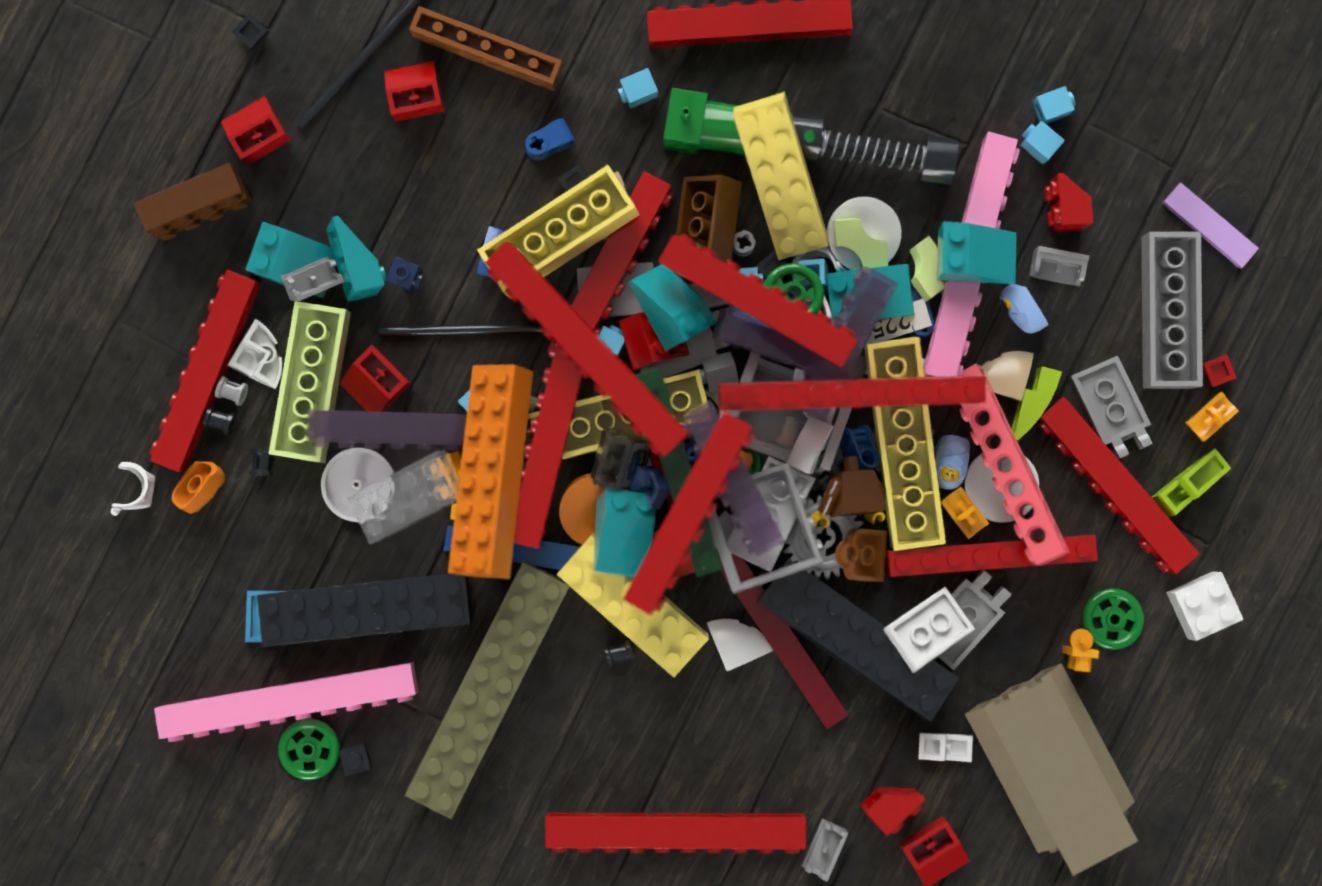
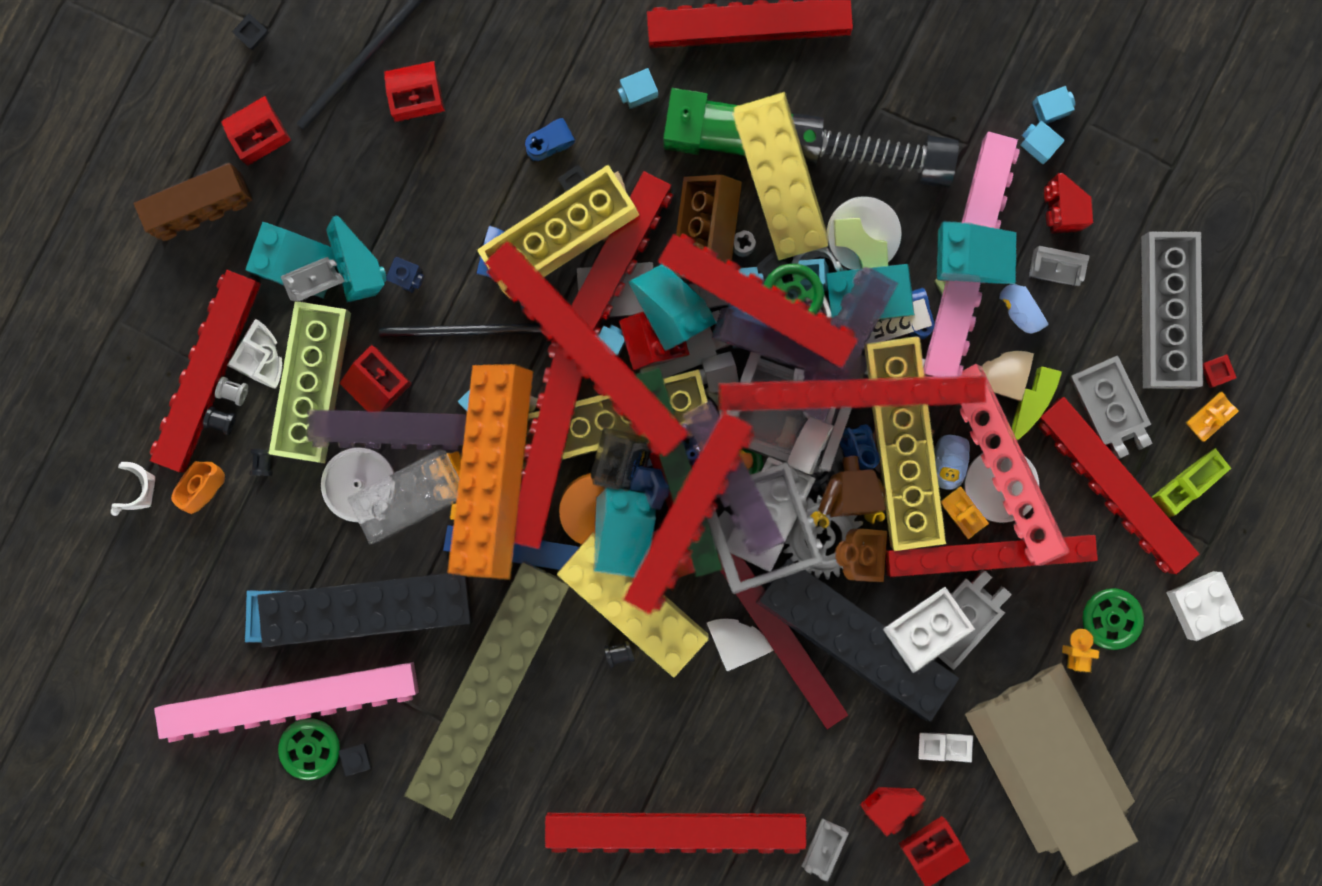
dark orange brick [409,6,563,91] -> none
yellowish green tile [910,236,945,302] -> none
lavender tile [1162,183,1259,268] -> none

